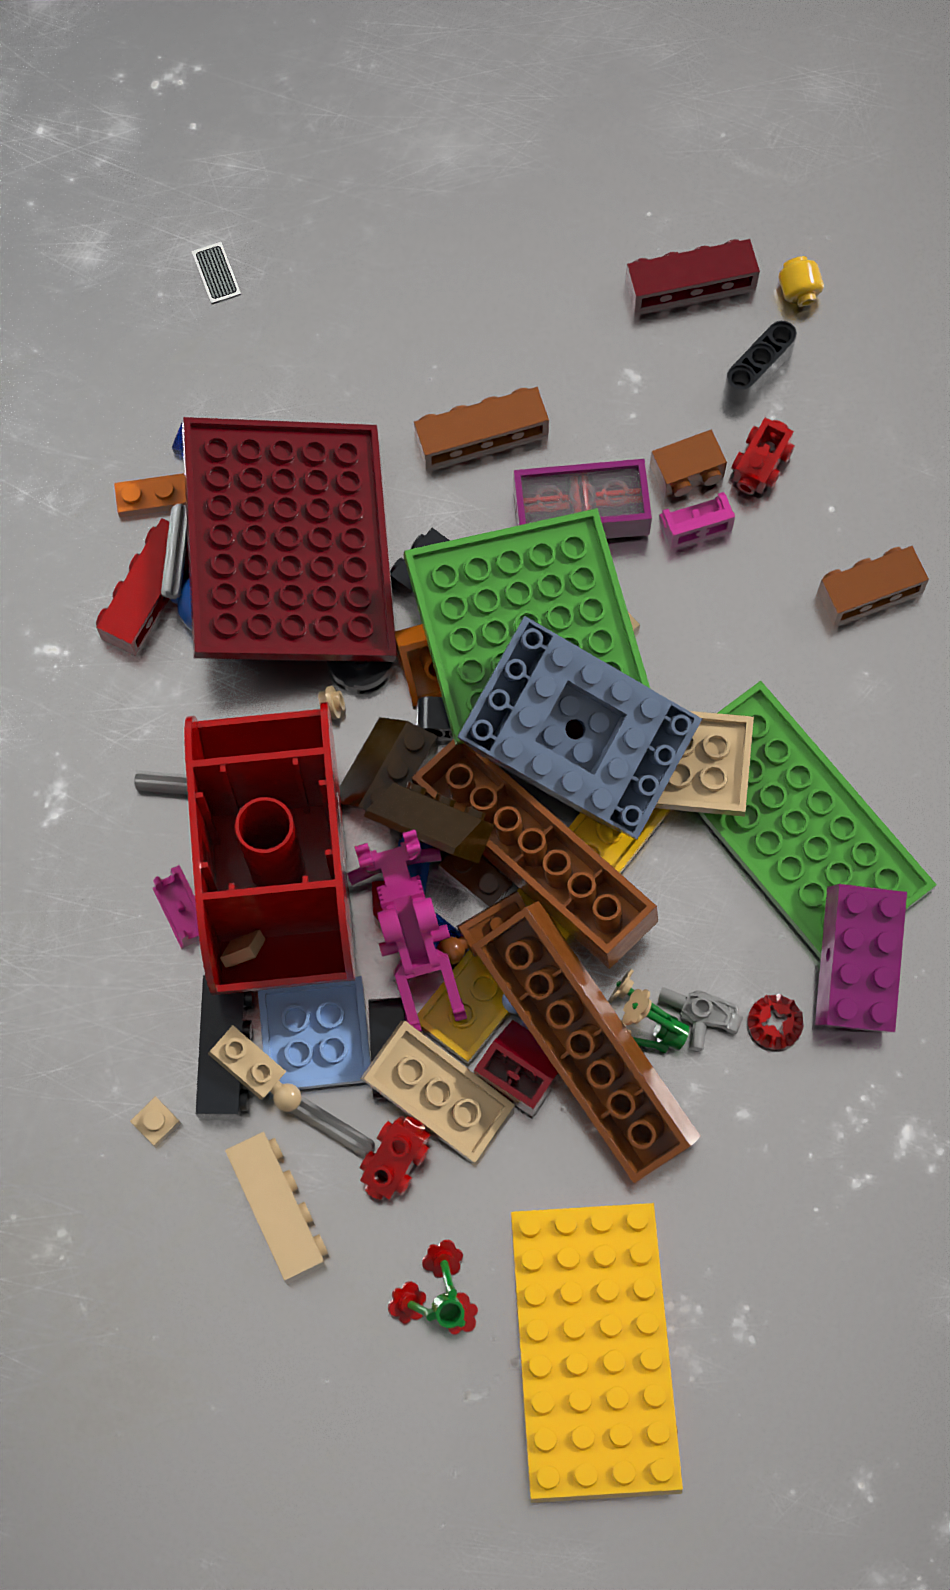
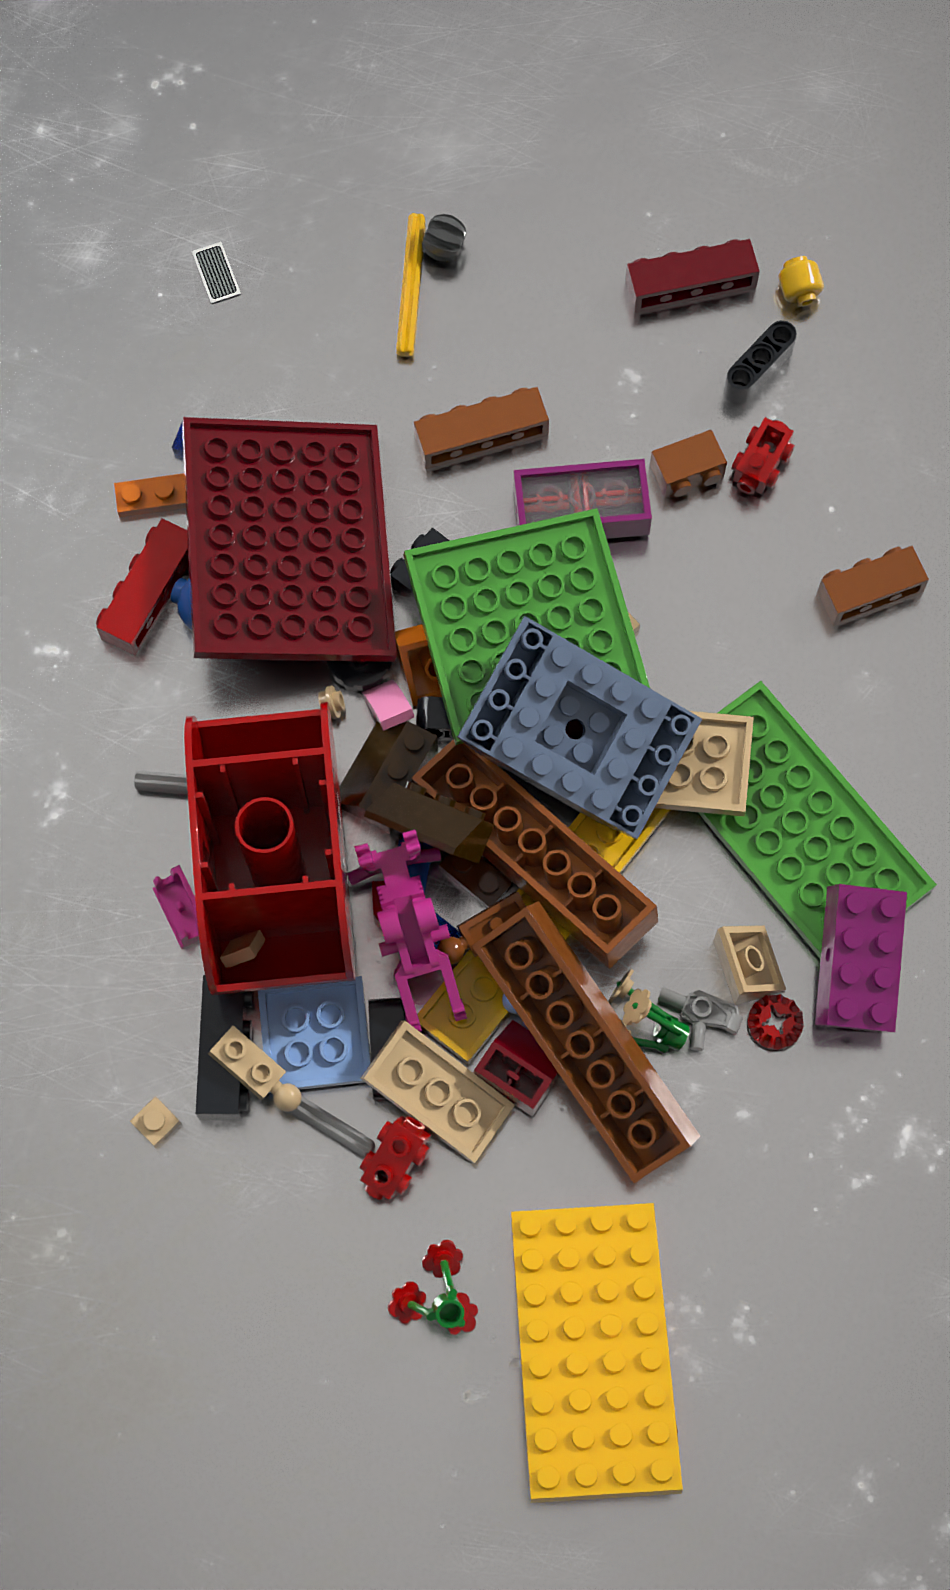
light grey axle [161,504,188,599] -> none
tan brick [225,1131,328,1284] -> none
dark pink hinge [659,492,735,549] -> none
none -> bright pink slope [362,679,415,731]
none -> yellow axle [396,213,425,357]
none -> dark grey piece [422,214,466,263]
none -> tan slope [713,925,786,1005]

